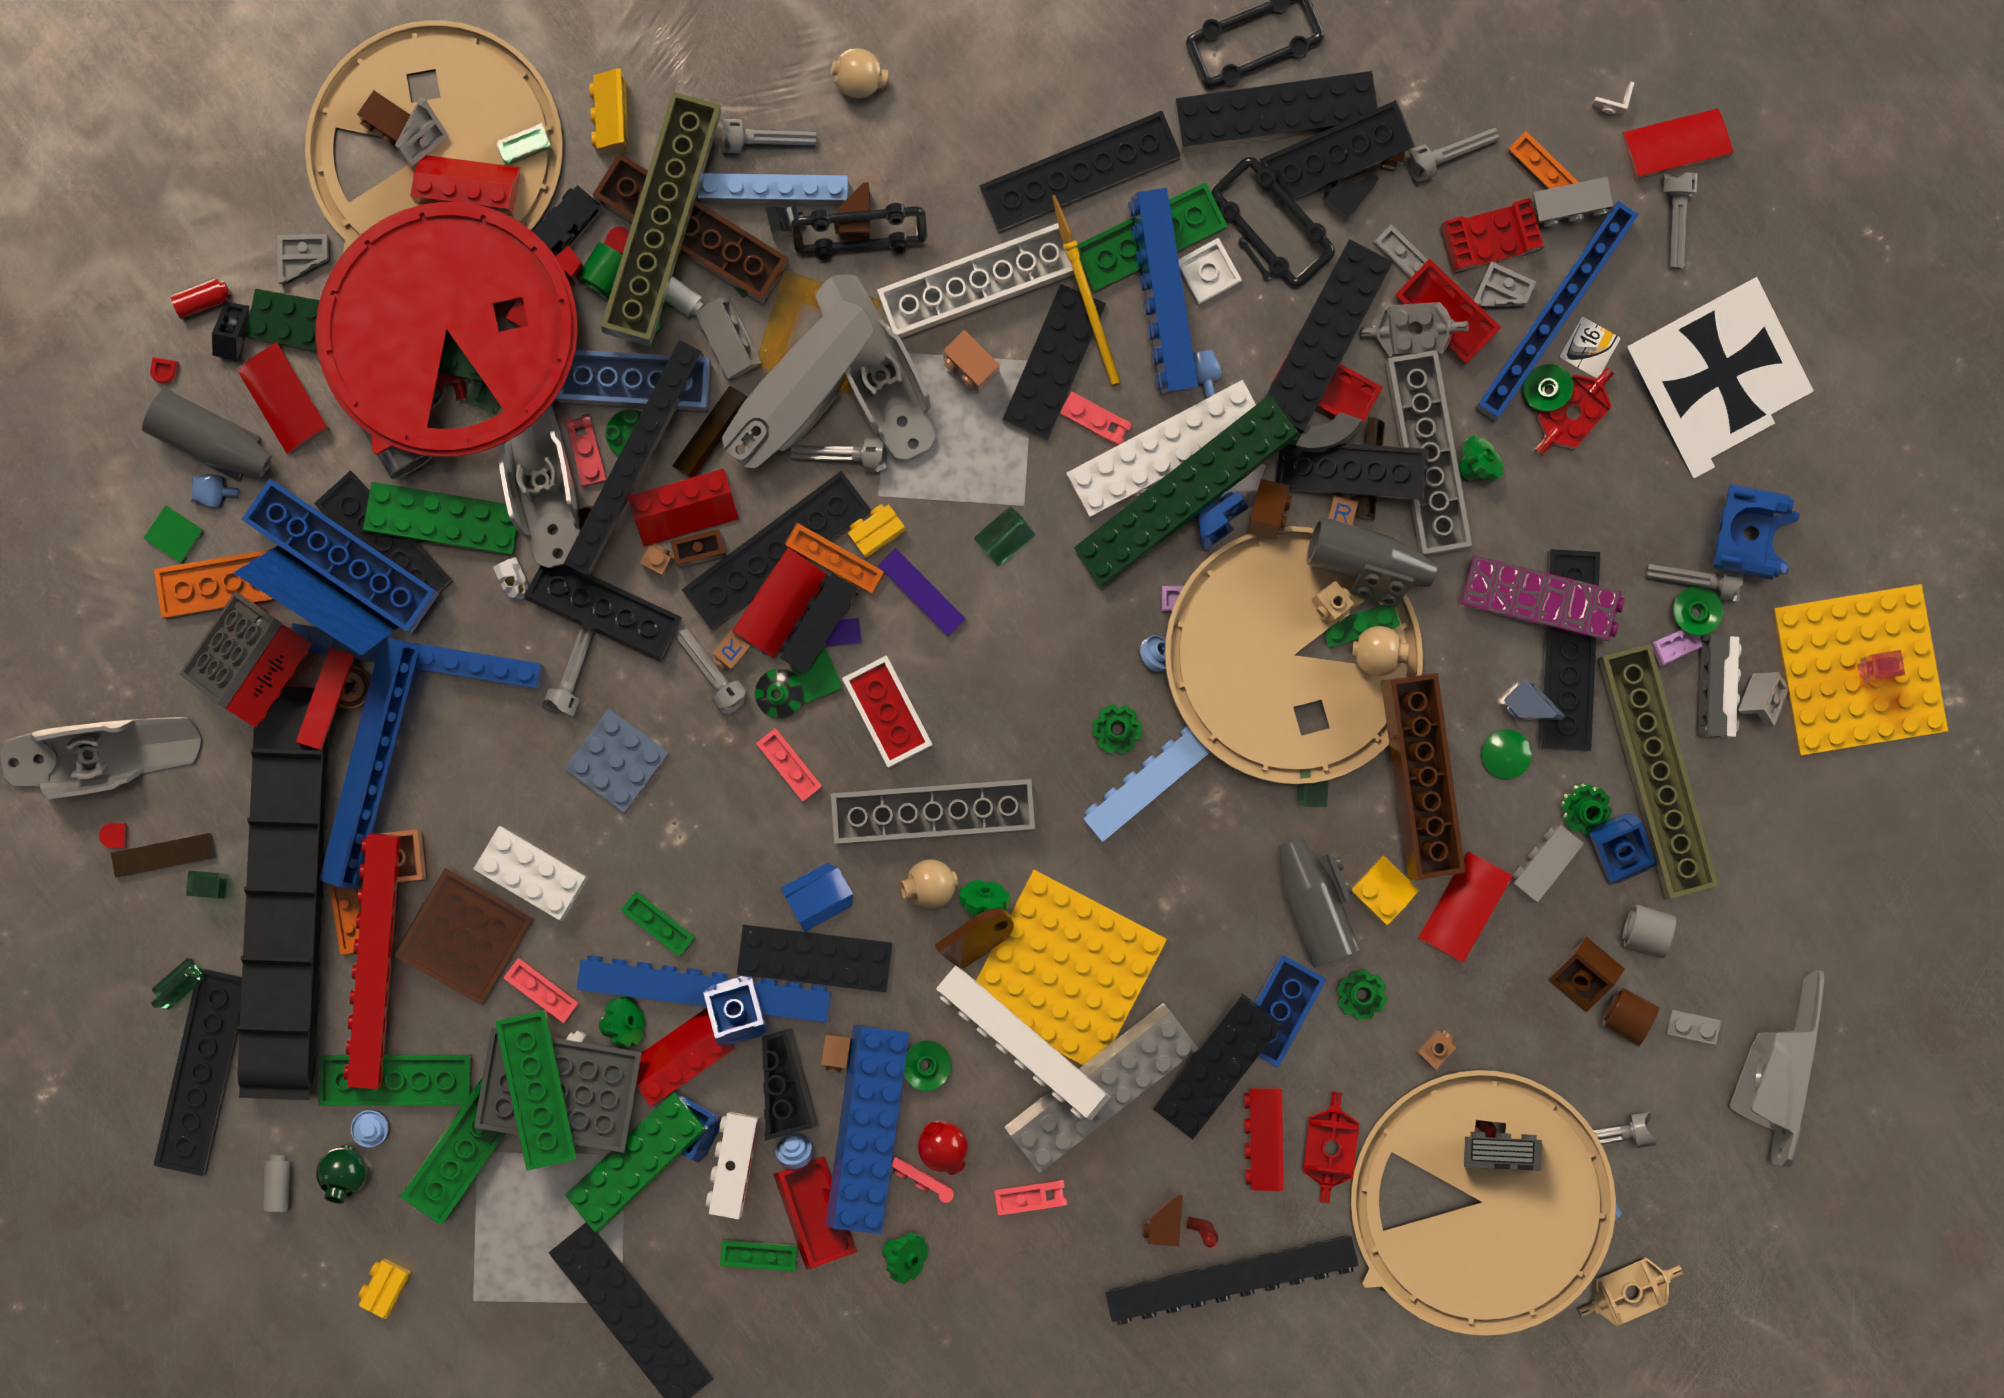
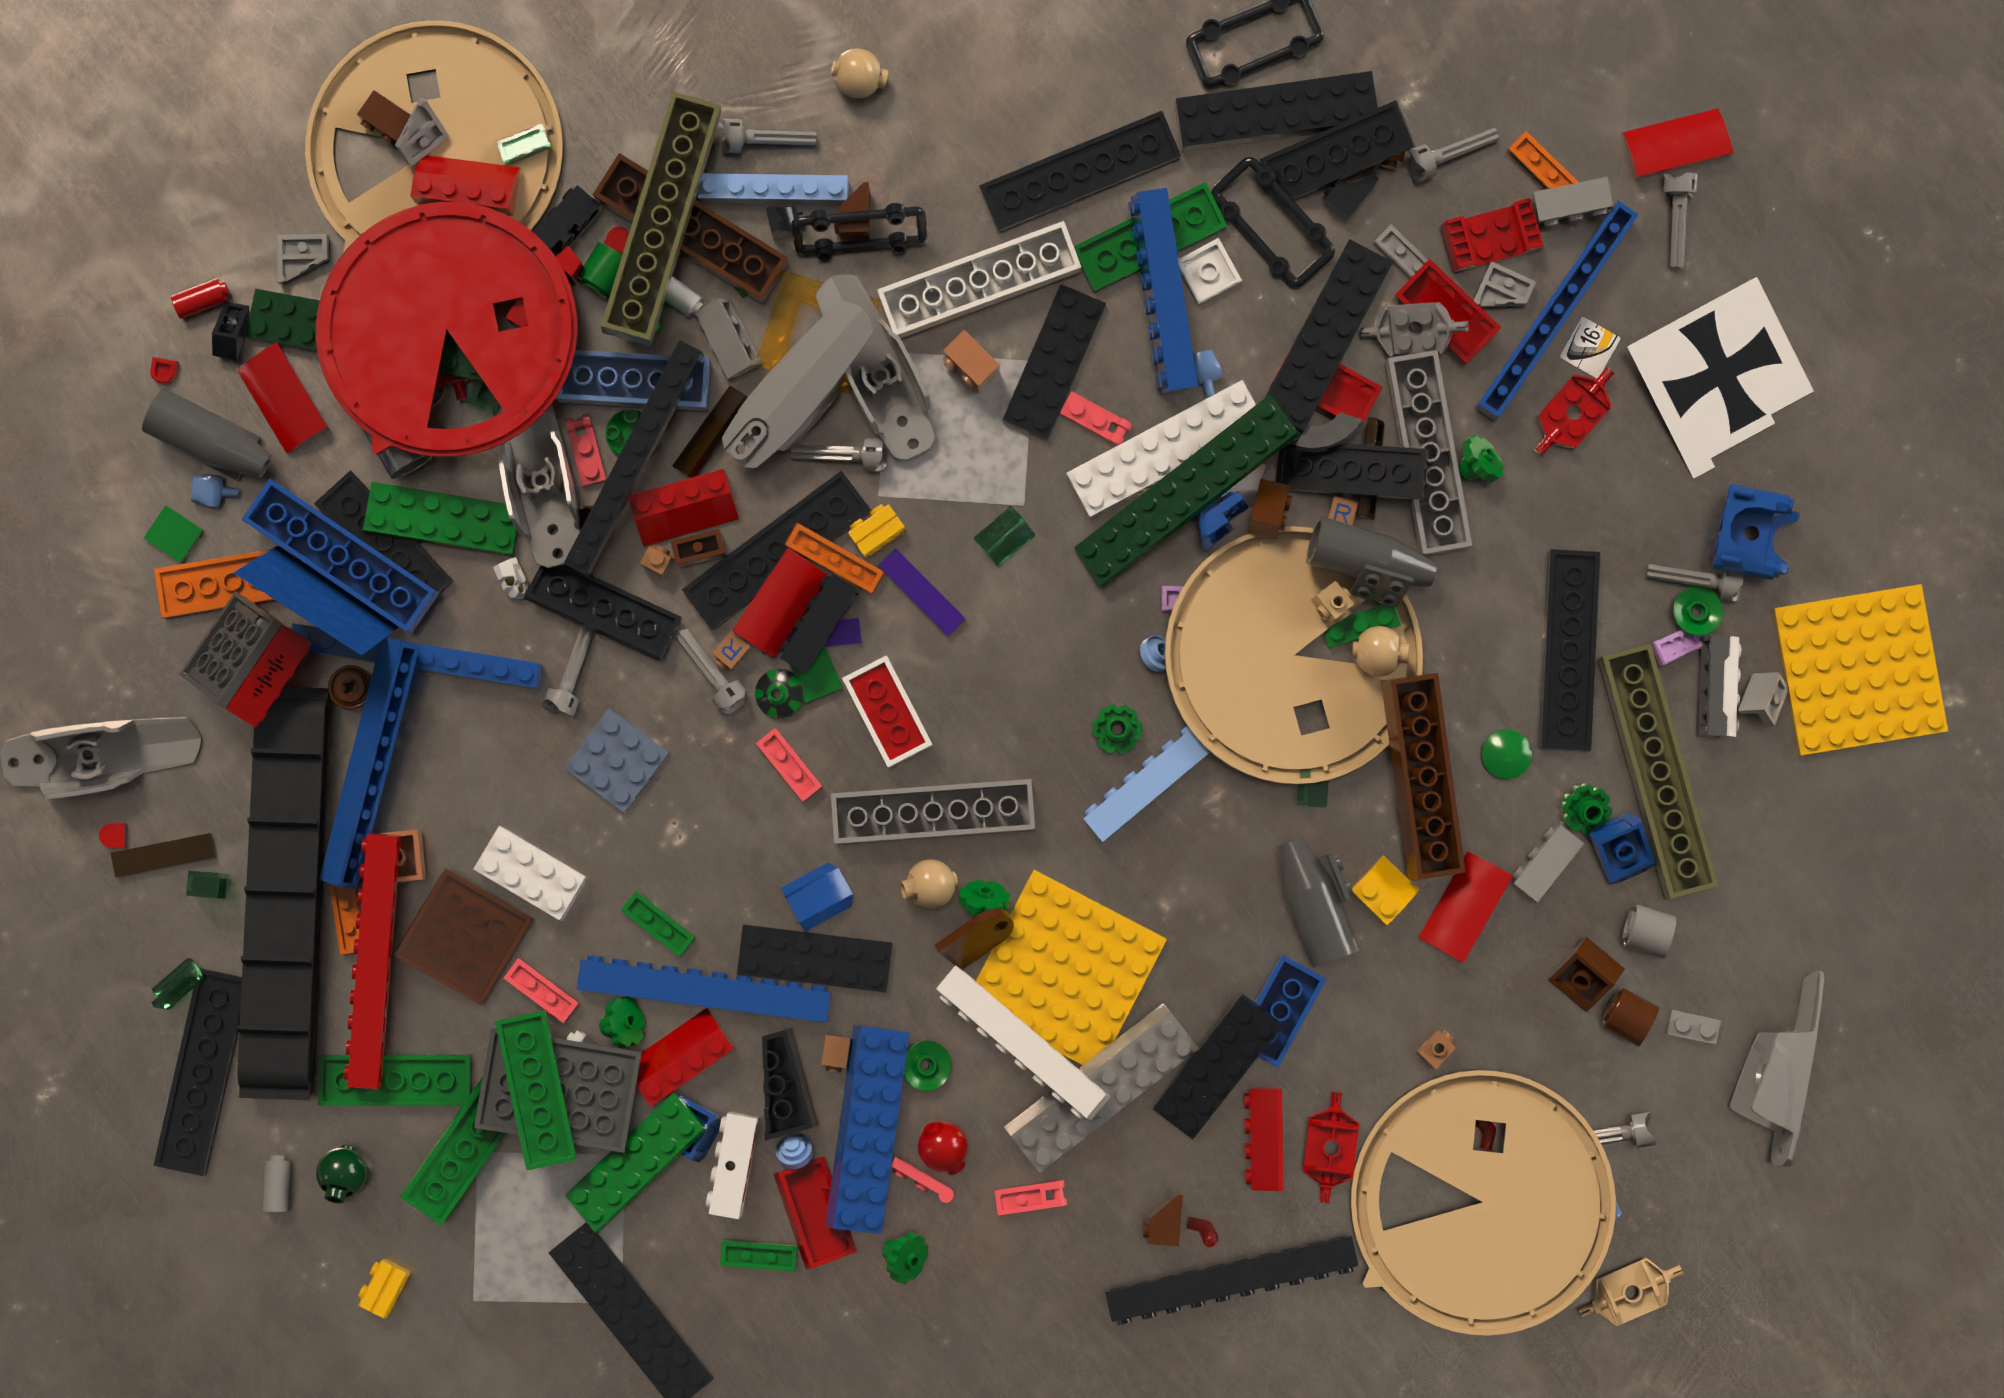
red tile [296,648,355,751] -> none
light blue plate [351,1110,389,1147] -> none
yellow slope [589,68,628,154] -> none
blue slope [703,976,767,1046] -> none
yellow piece [1052,195,1120,385] -> none
black hinge [1238,237,1272,282] -> none
green plant [1336,969,1388,1020] -> none
magenta brick [1461,555,1625,642] -> none
wedge [1464,1132,1542,1171] -> none
sand blue slope [1504,679,1565,720] -> none
green dish [1523,364,1573,412] -> none
white bracket [1592,82,1634,115] -> none
brick [1858,650,1905,683] -> none

